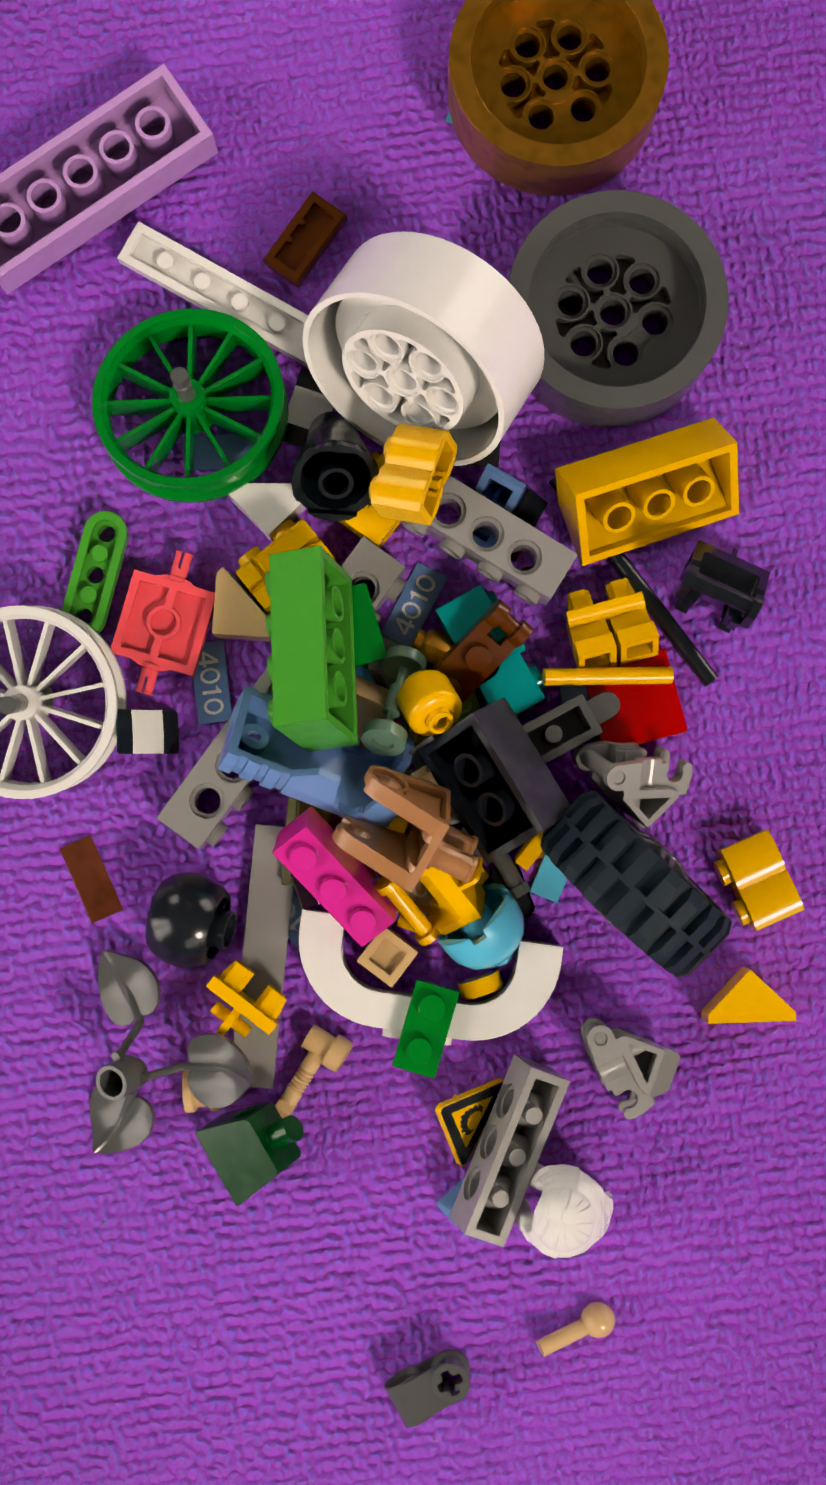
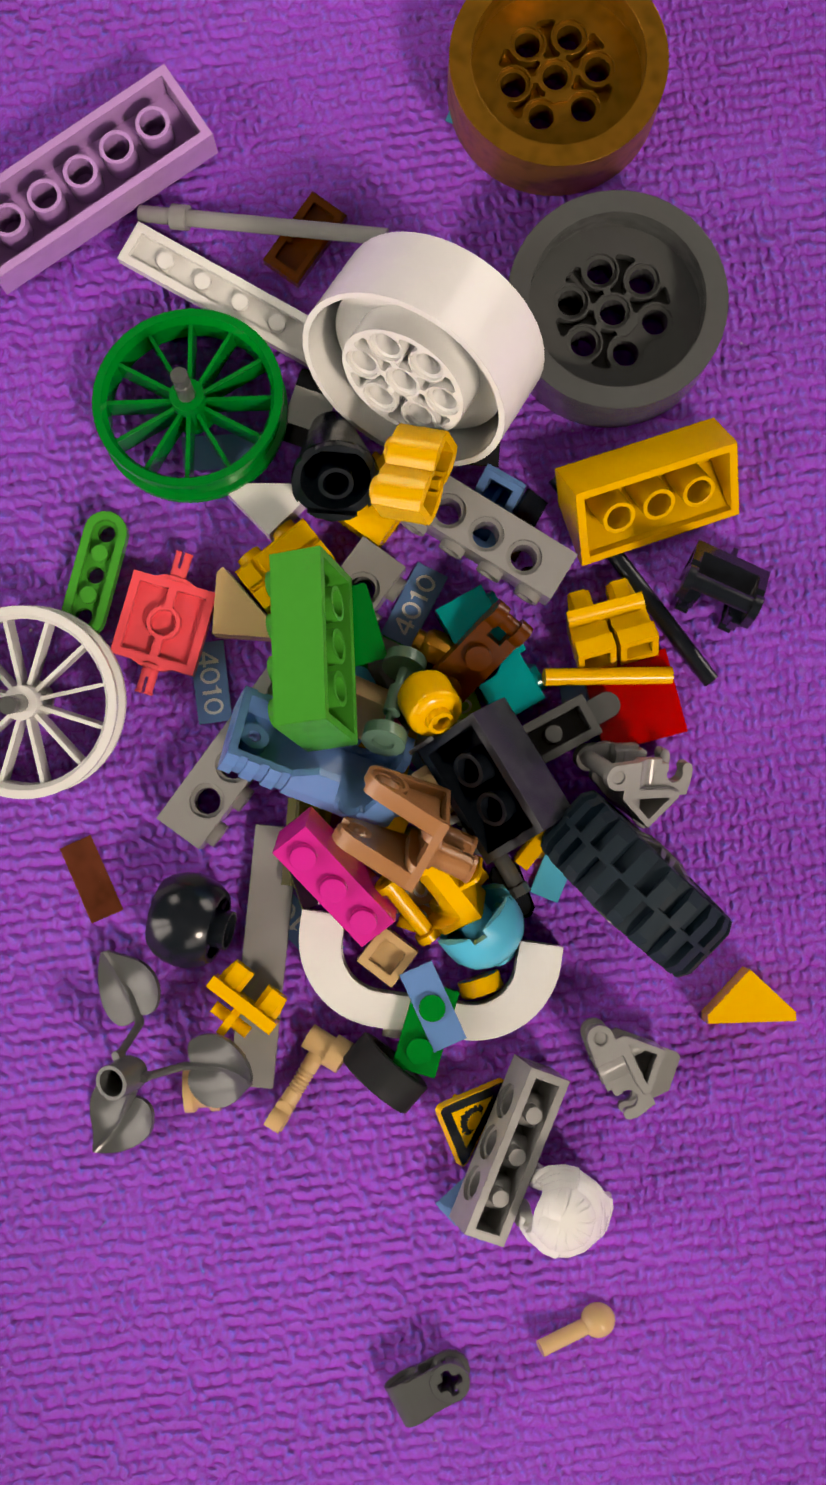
sticker [116,709,179,754] -> none
dark green torso [195,1102,304,1206] -> none
yellow brick [713,830,805,931] -> none
none -> light grey bar [137,203,389,244]
none -> black tyre [343,1032,427,1113]
none -> medium blue sticker [399,960,467,1053]

